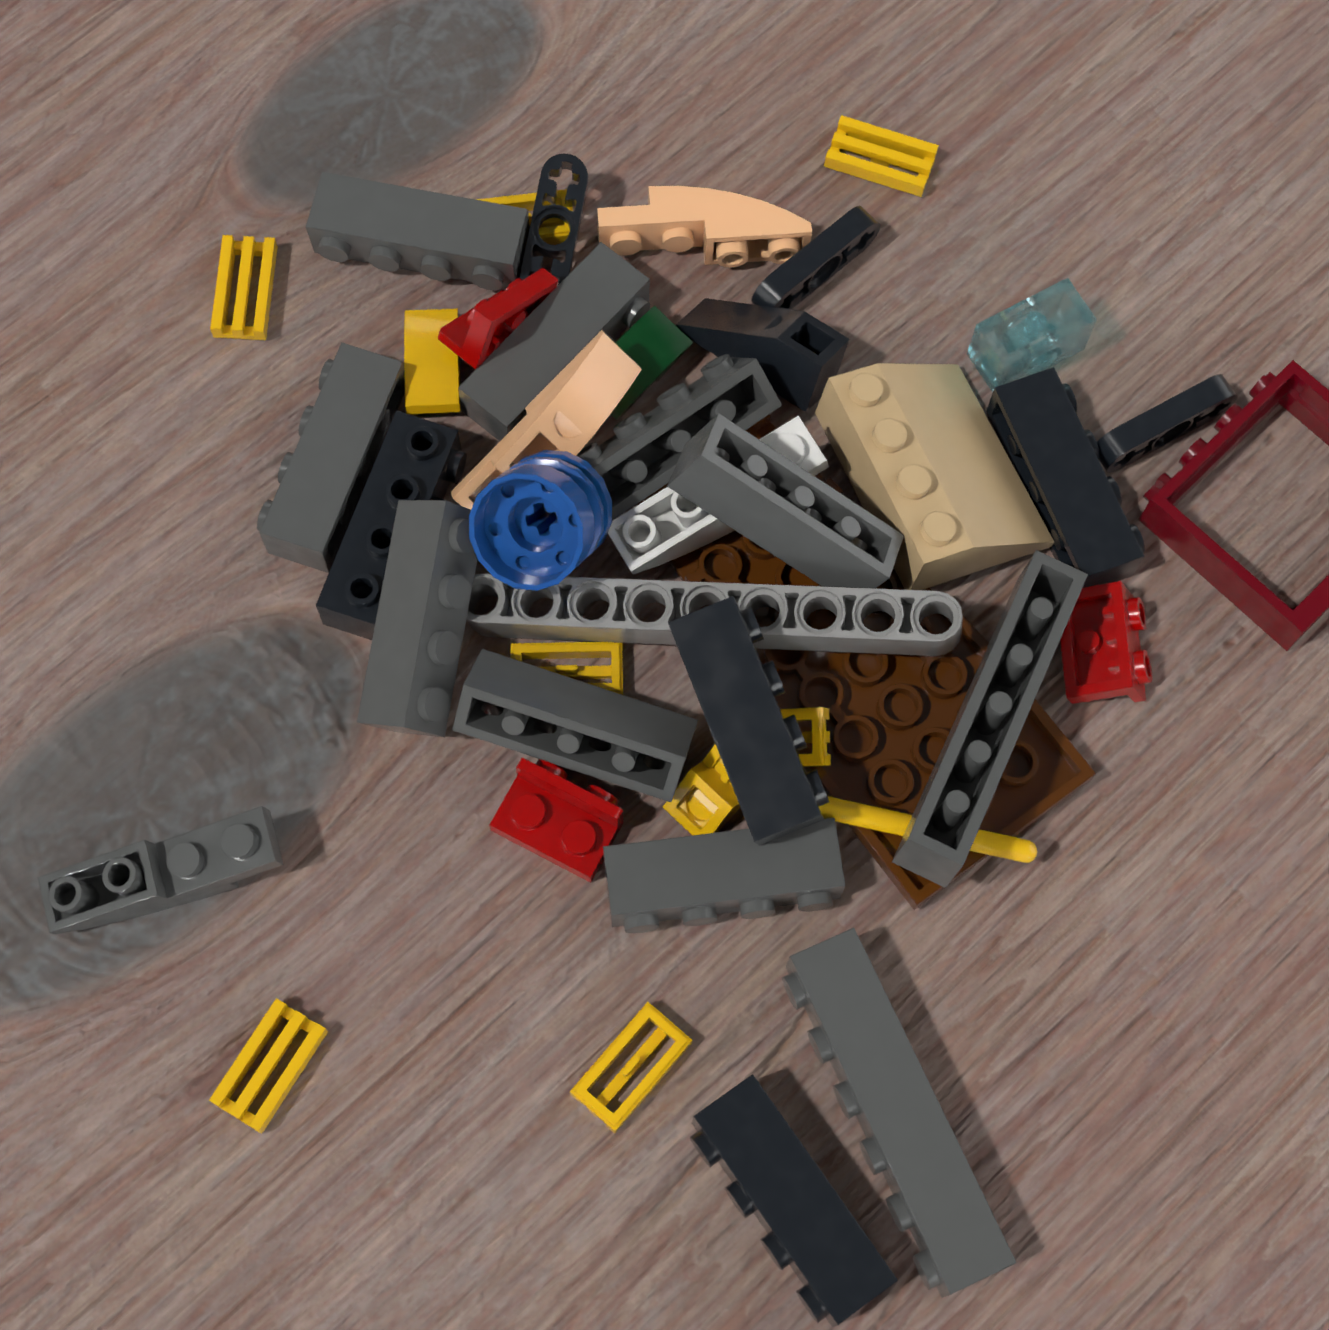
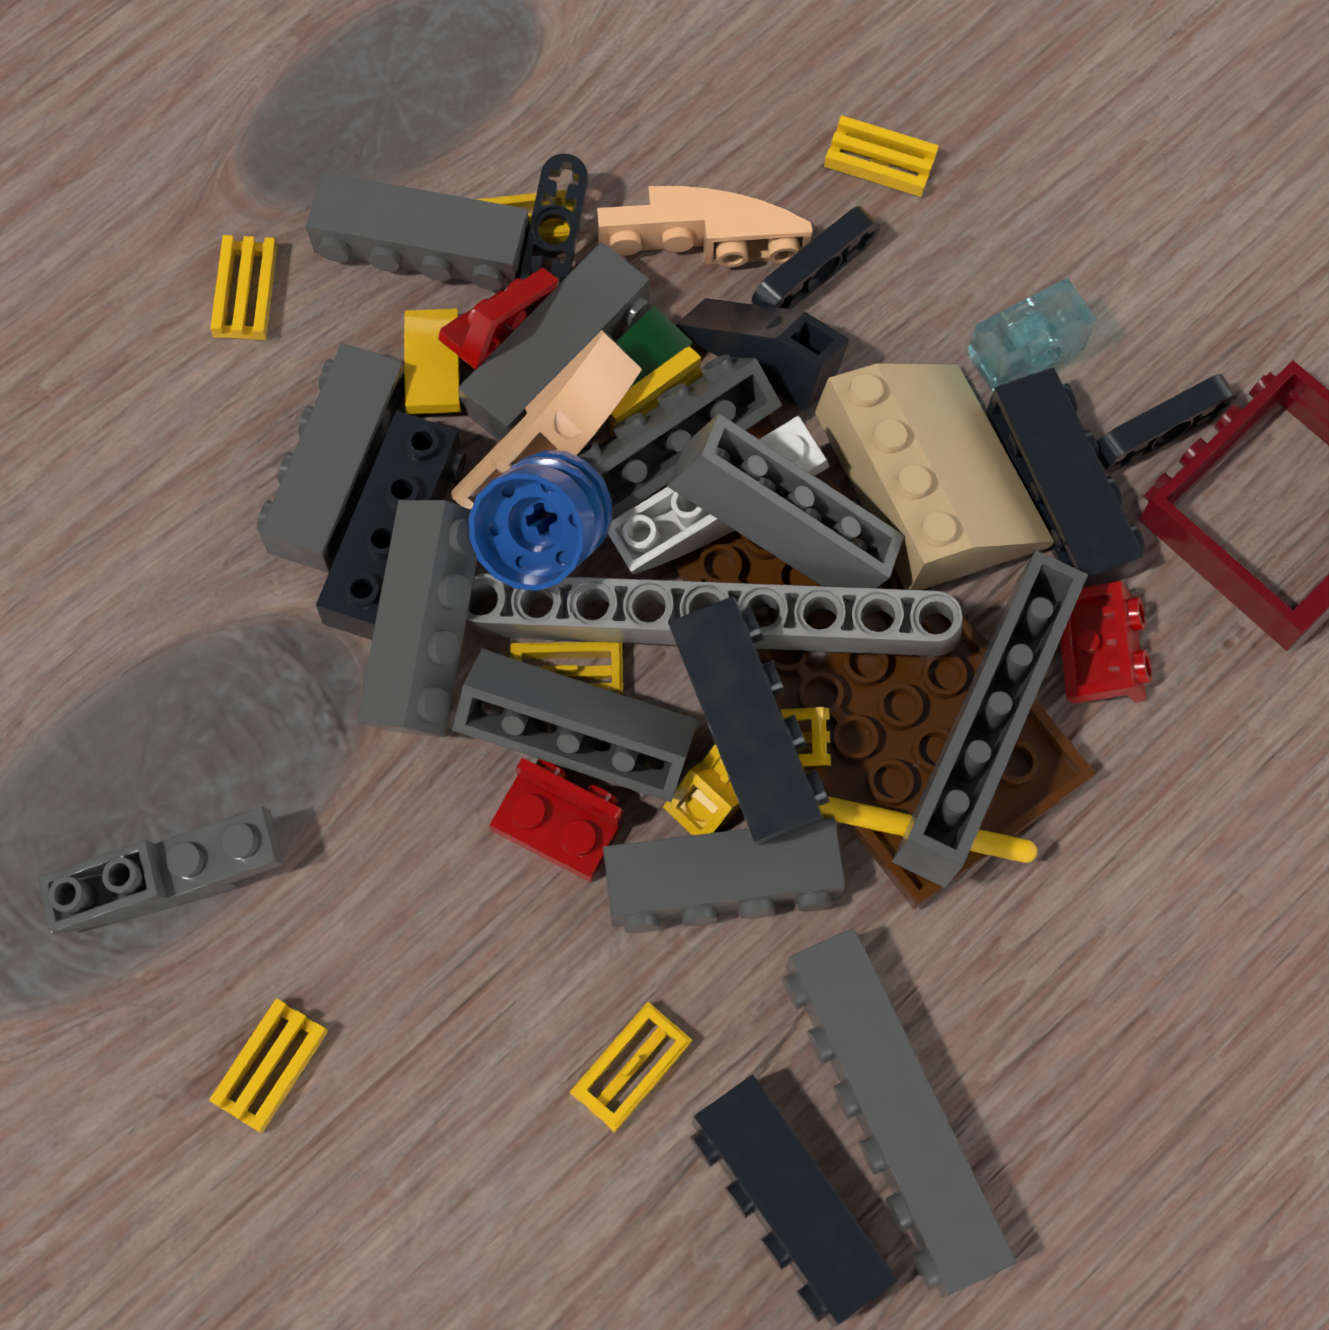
none -> yellow tile [607,346,703,437]

